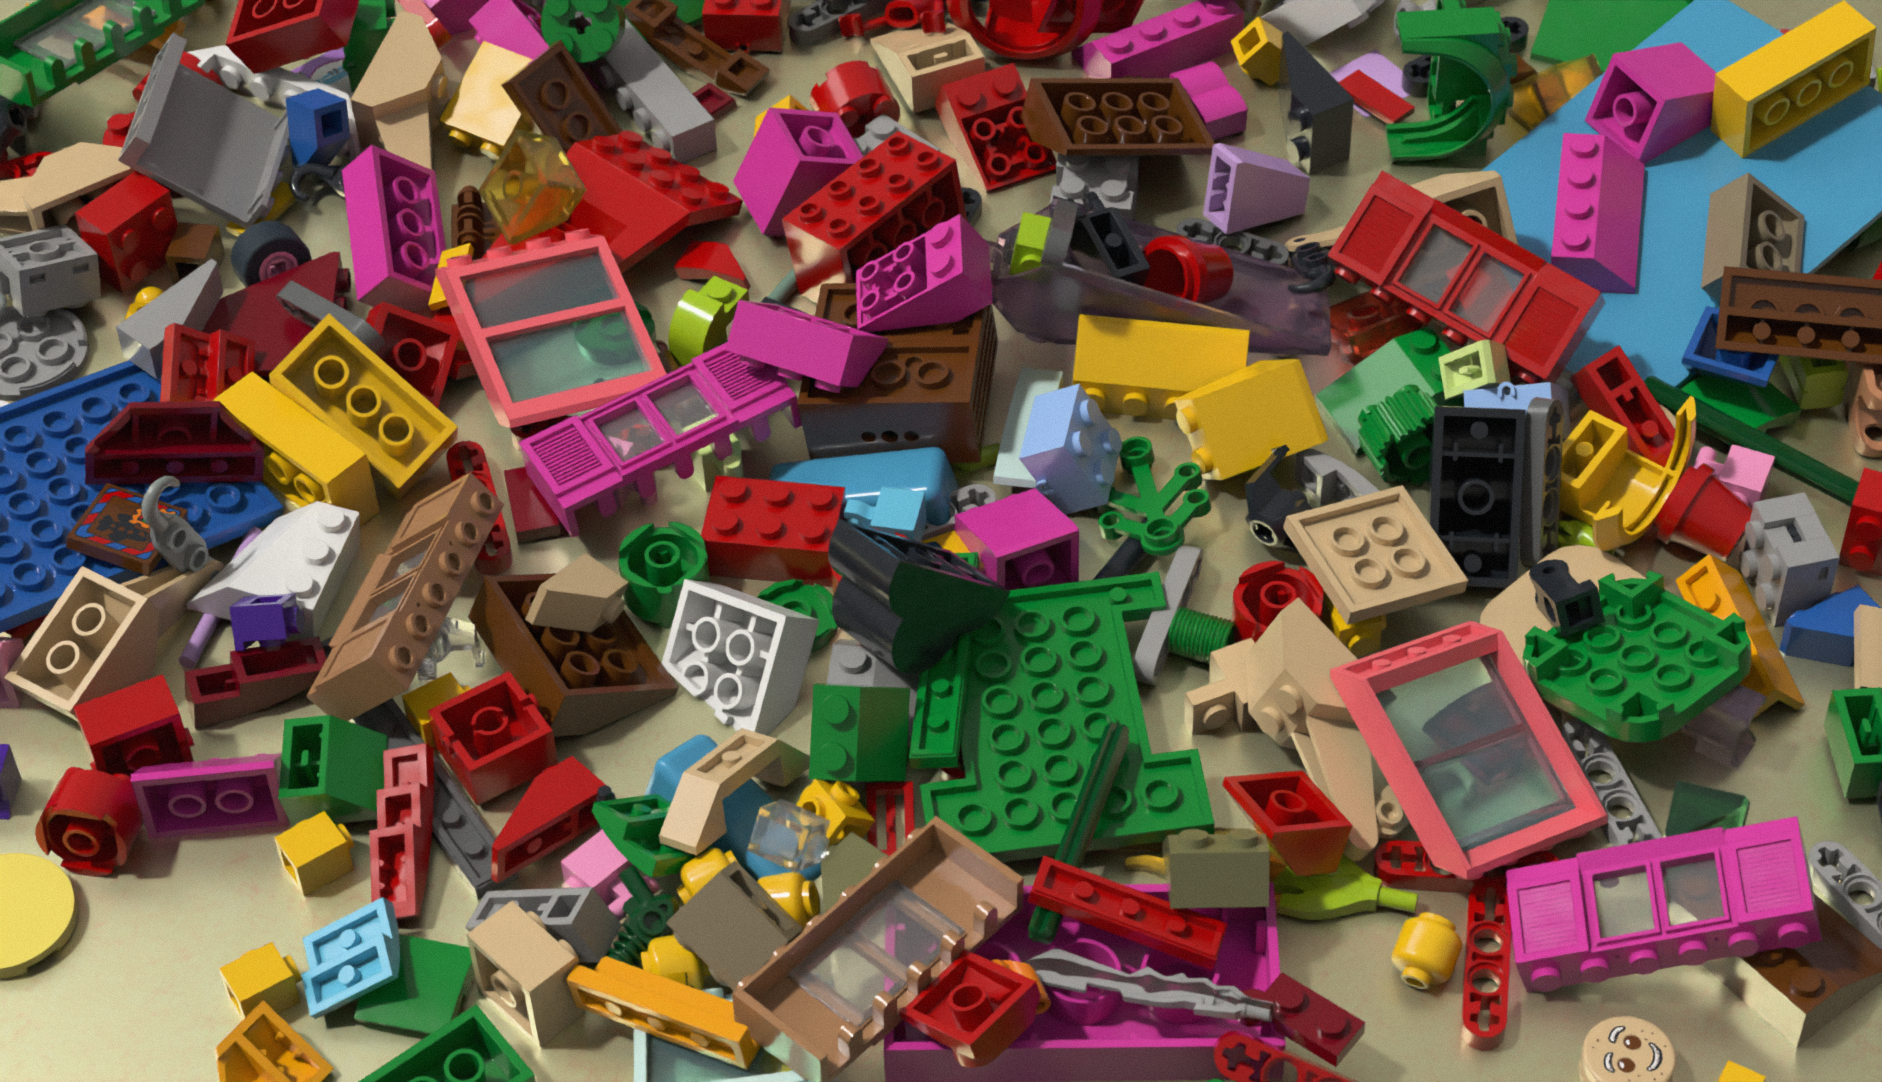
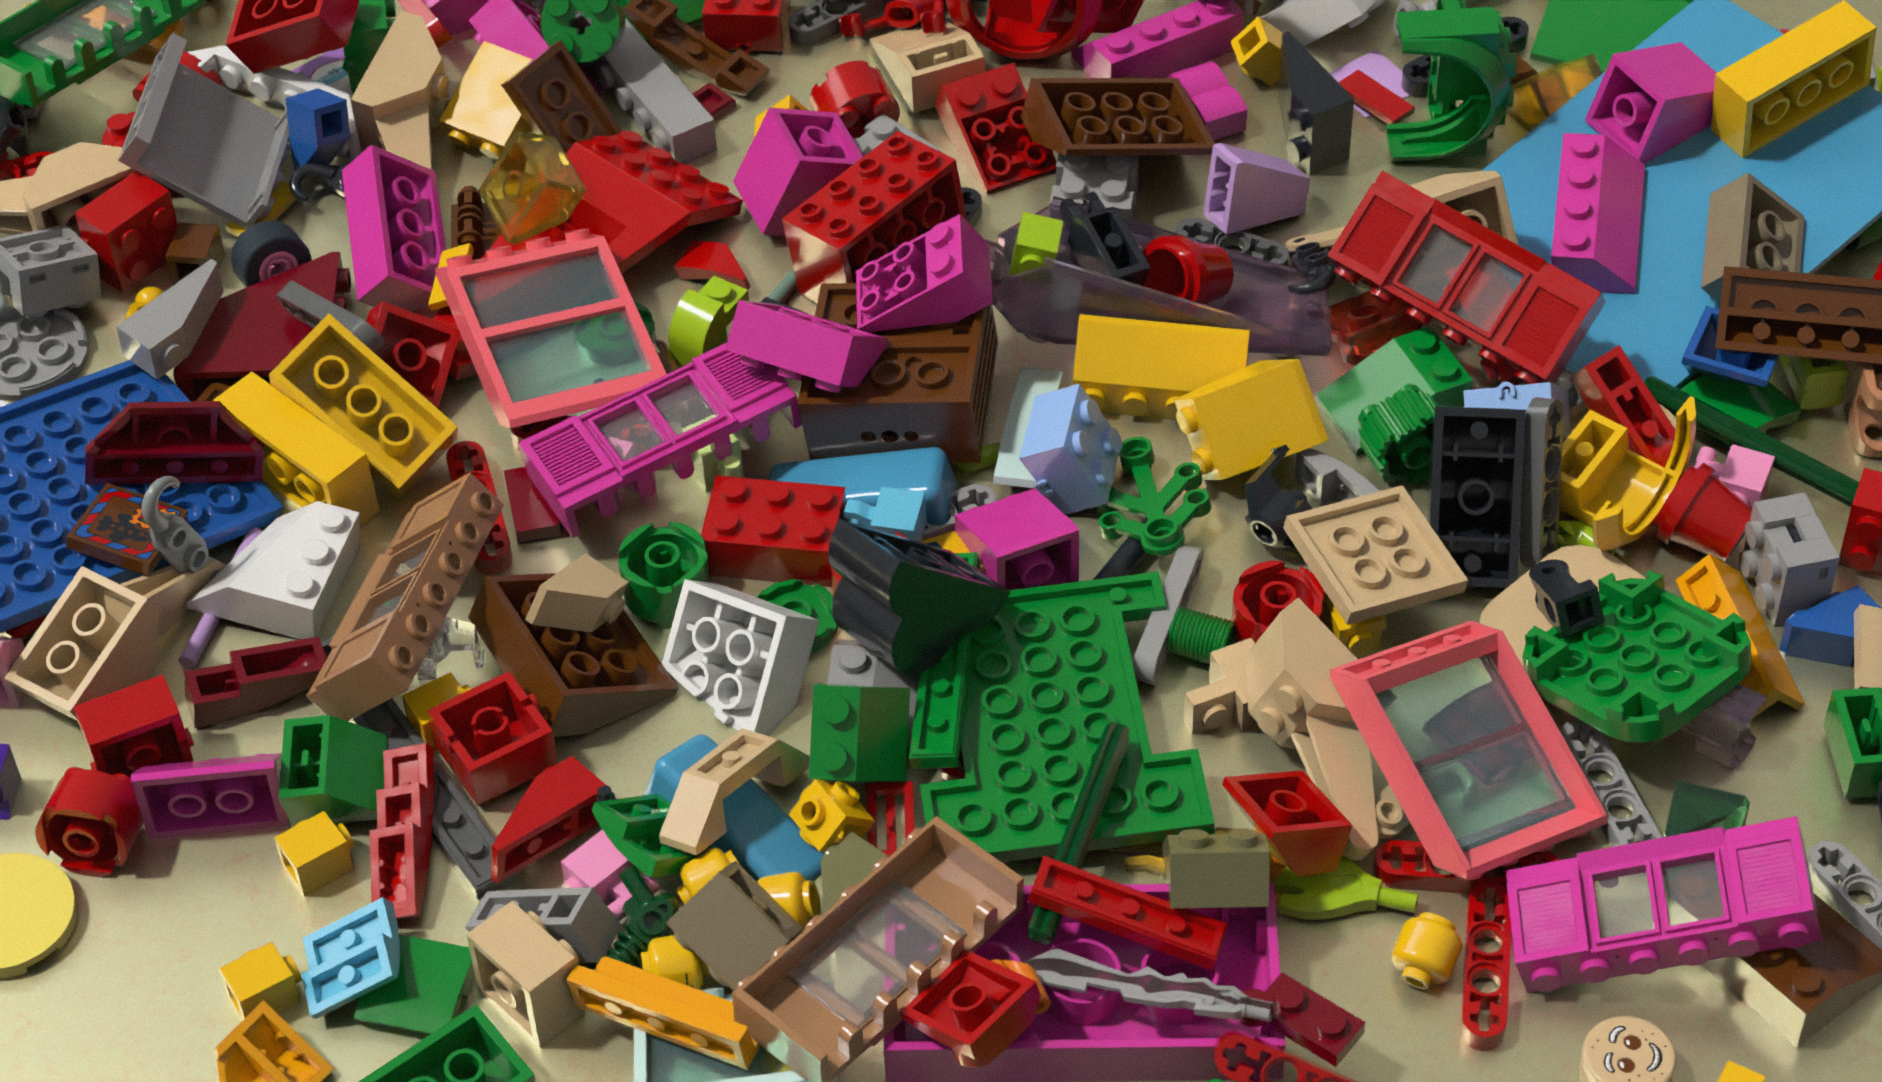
red slope [160,322,255,402] -> none
dark purple brick [229,593,305,651] -> none
clear brick [747,799,830,873] -> none
dark grey beam [1040,198,1078,270] -> none
yellowish green slope [1438,340,1511,400] -> none

